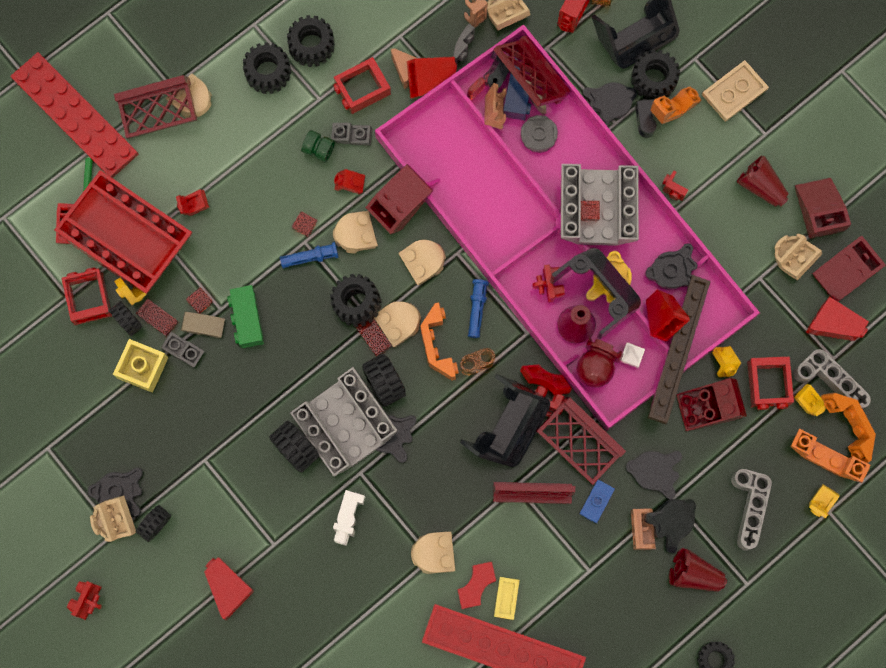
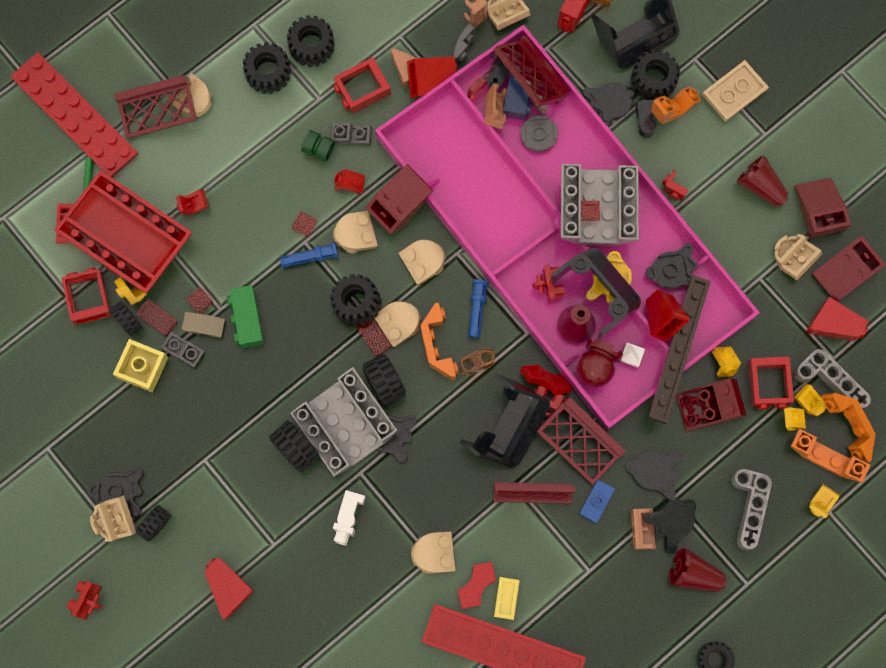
none -> yellow bracket [784,408,806,431]

